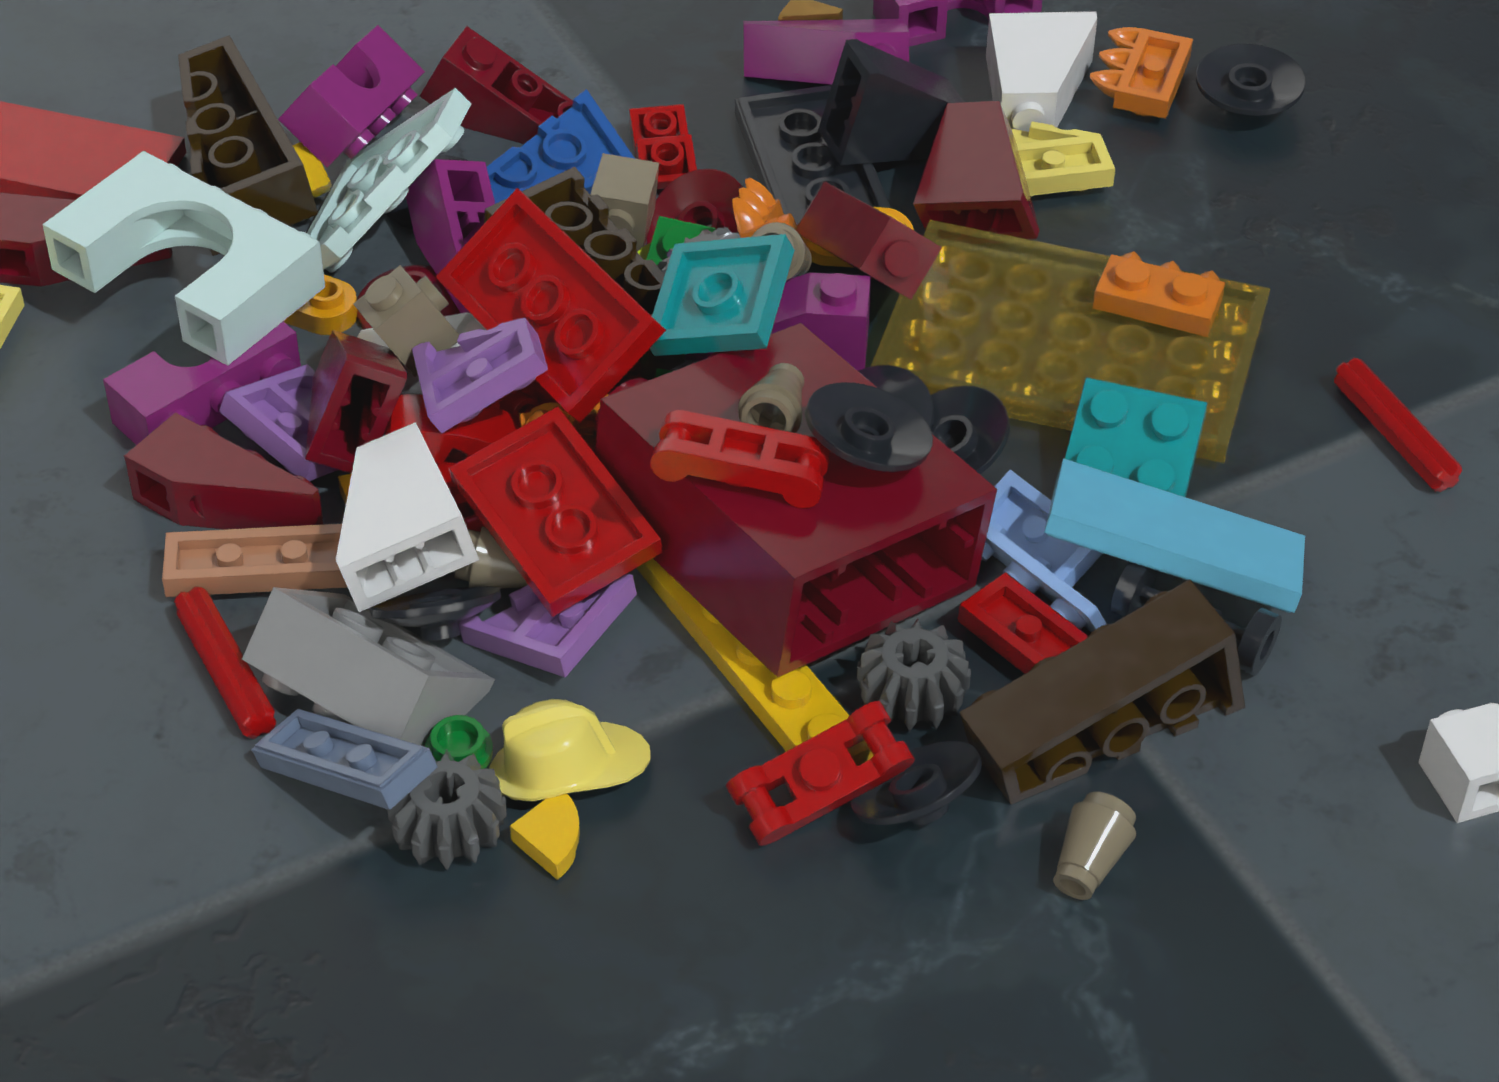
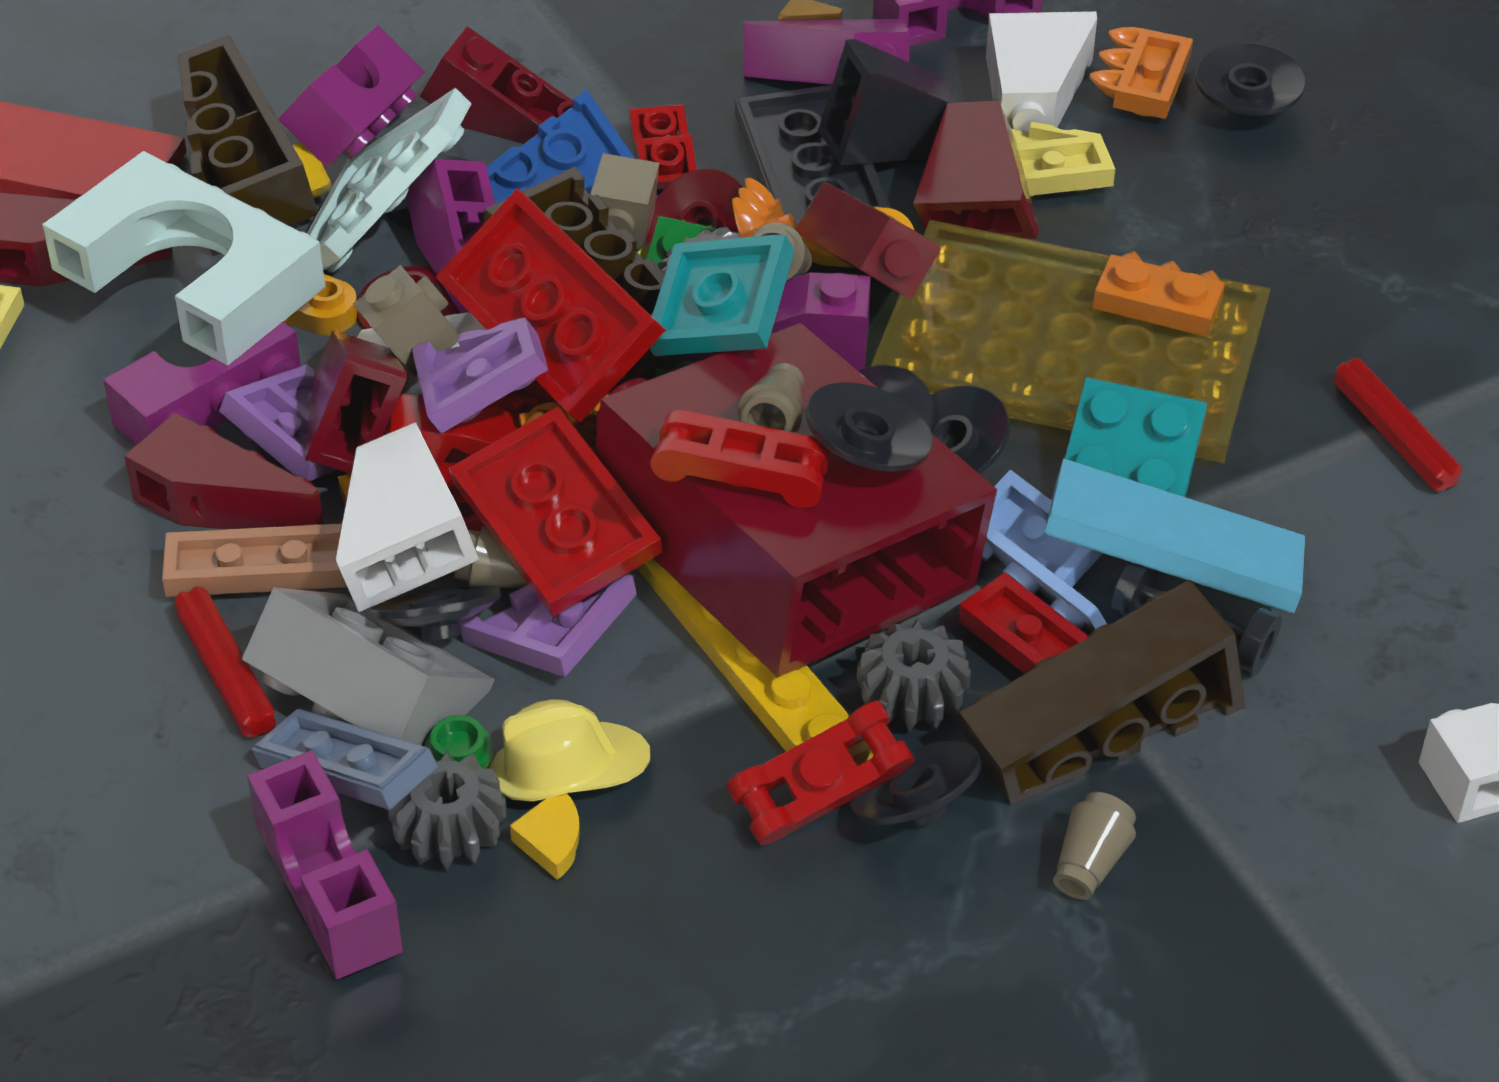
none -> magenta arch [247,750,403,980]

